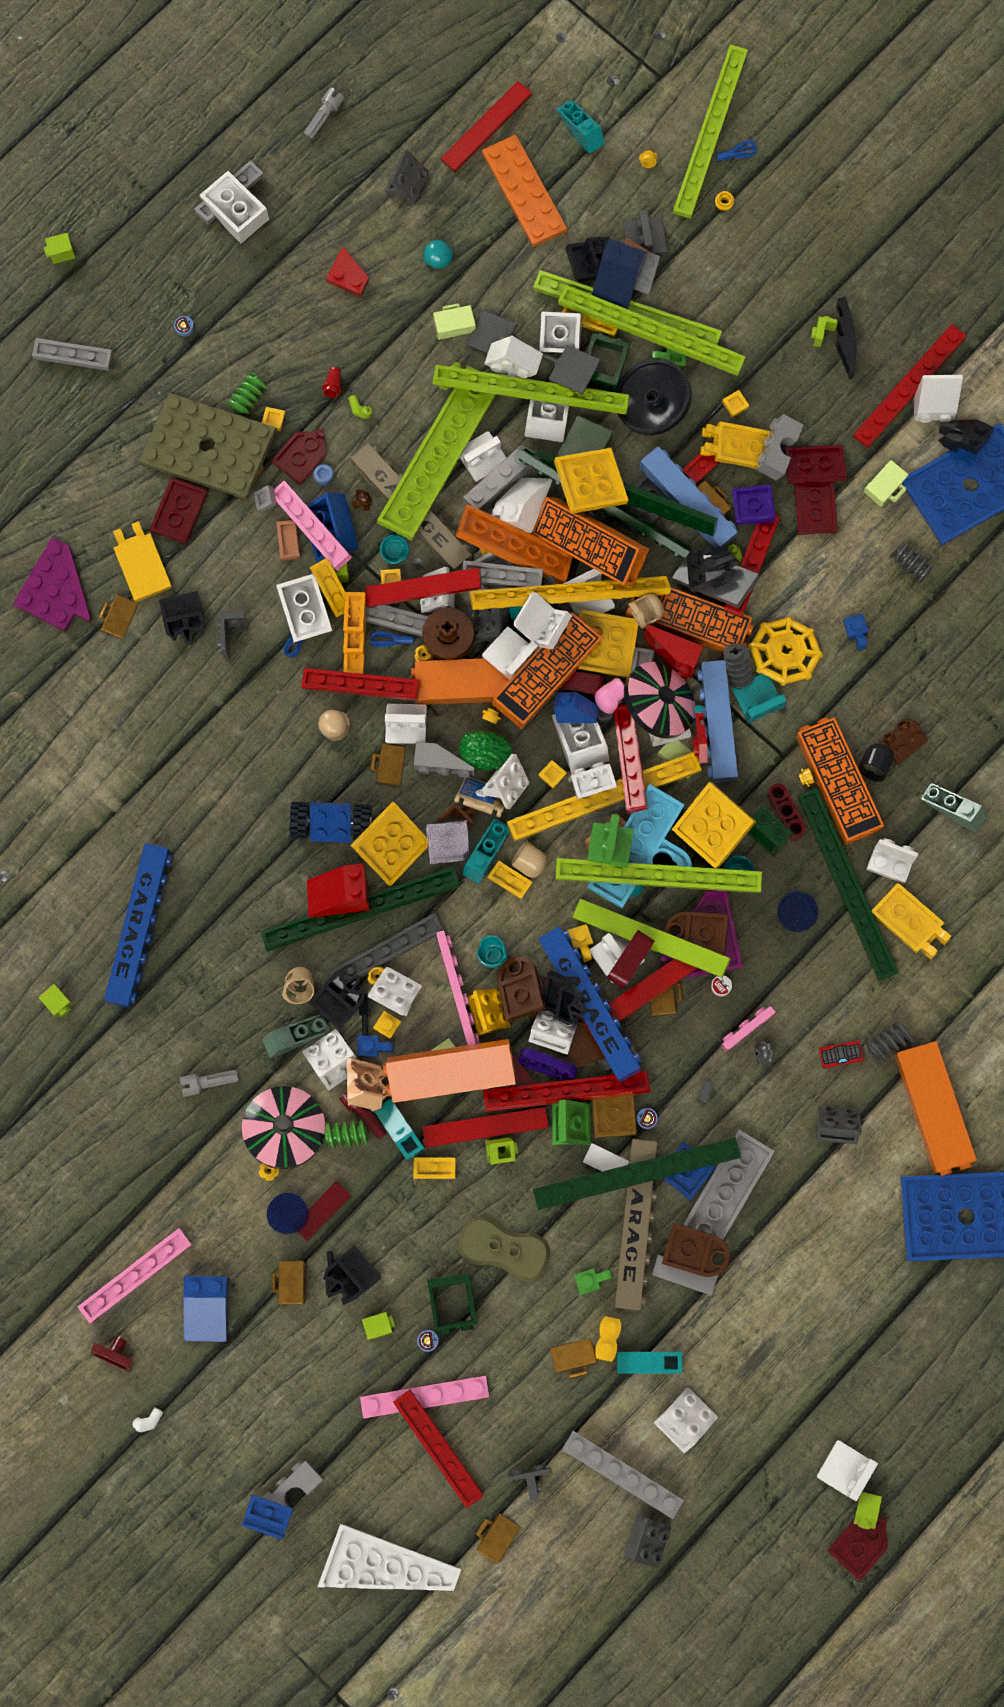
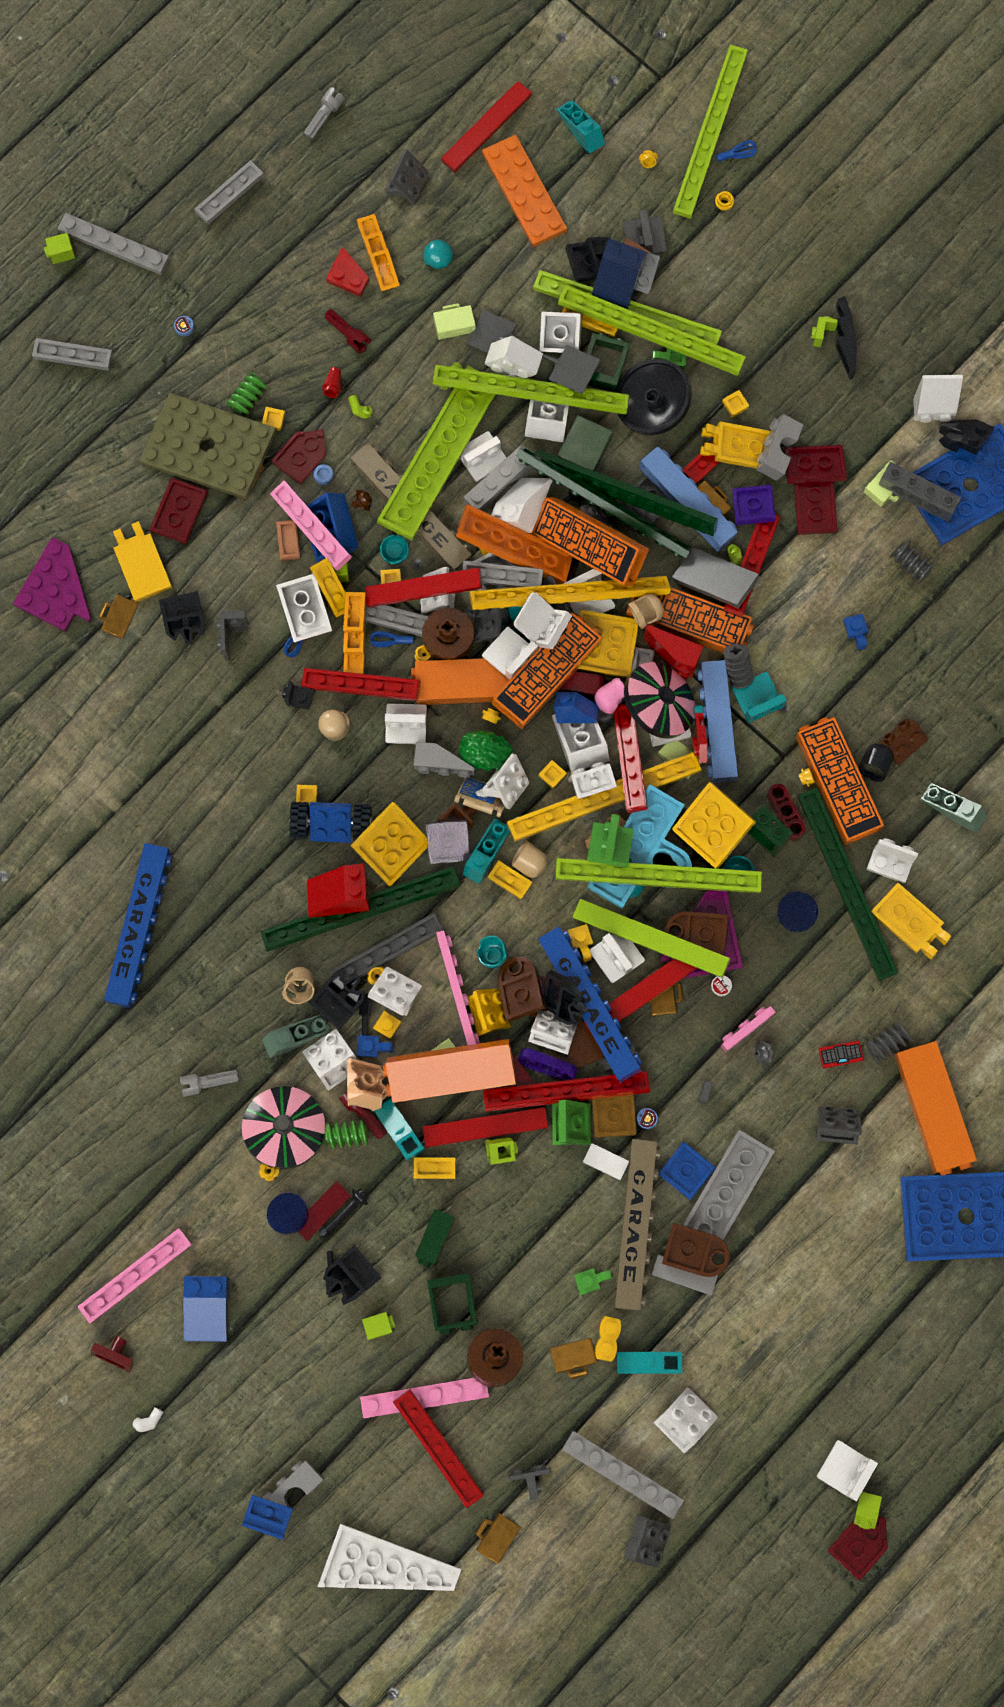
lime brick [38,984,73,1018] -> none
white slope [200,171,269,243] -> none
light grey tile [253,485,277,512] -> none
pearl gold piece [271,1261,306,1305] -> none
pearl gold piece [370,743,406,786] -> none
tile [417,1330,439,1352] -> none
olive plate [458,1216,550,1282] -> none
dark green plate [533,1137,741,1210] -> none
yellow plate [554,448,628,514] -> none
dark red beam [606,930,655,989] -> none
black plate [686,549,739,593] -> none
yellow plate [748,616,823,686] -> none
red plate [853,324,967,449] -> none
none -> light grey plate [57,213,170,275]
none -> black bracket [282,682,314,710]
none -> yellow plate [296,785,318,807]
none -> black piece [319,1188,368,1239]
none -> dark red piece [325,309,371,354]
none -> light orange slope [356,214,400,292]
none -> dark green brick [415,1209,455,1268]
none -> reddish brown piece [467,1329,523,1387]
none -> dark grey brick [879,461,961,522]

